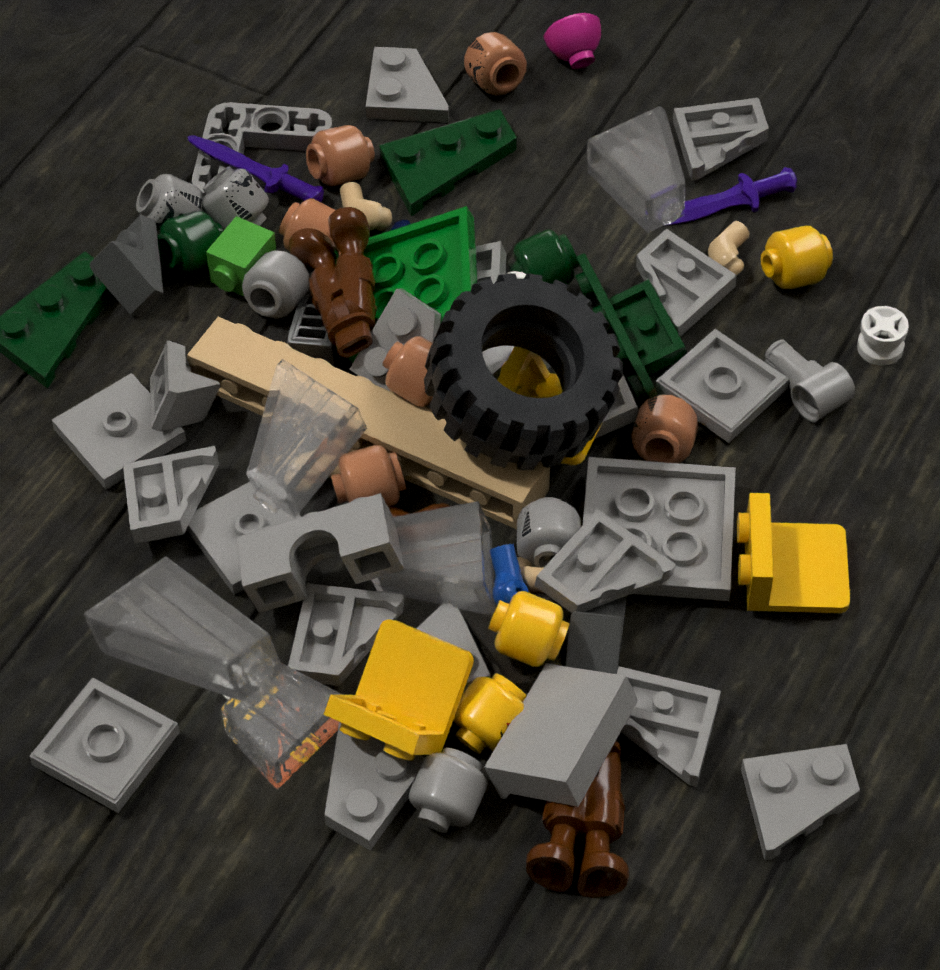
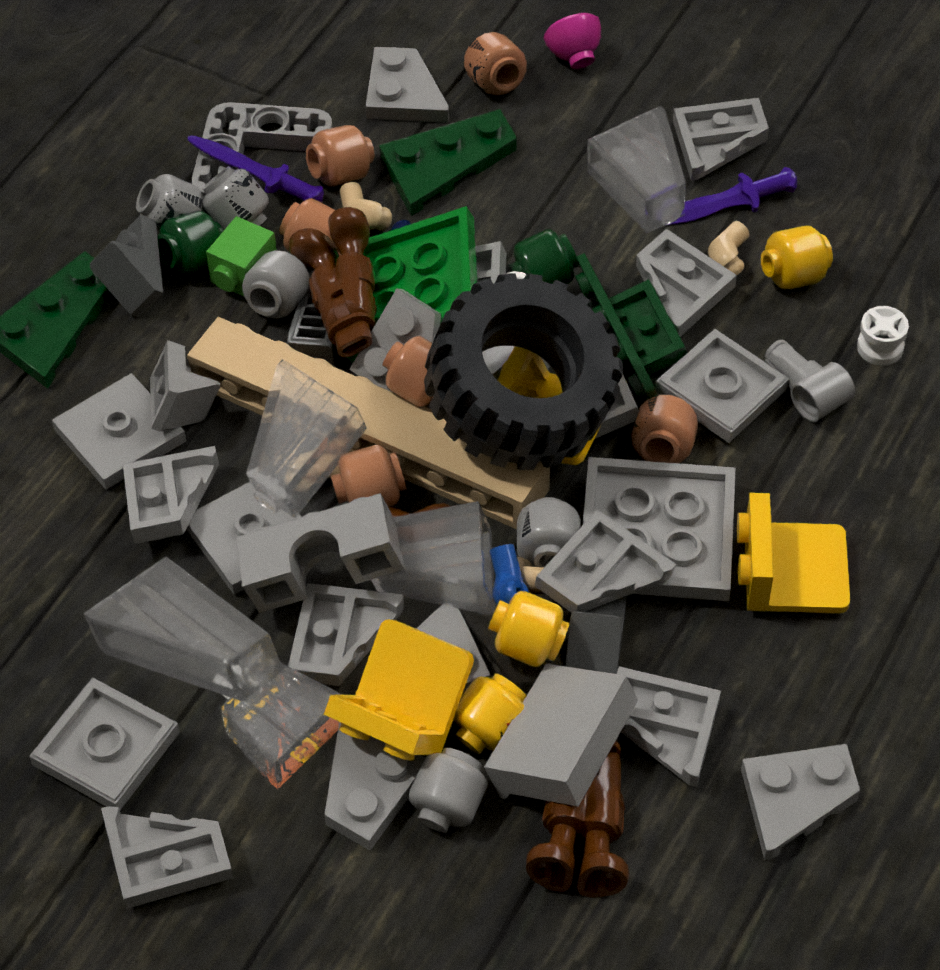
none -> light grey wing [101,806,233,909]

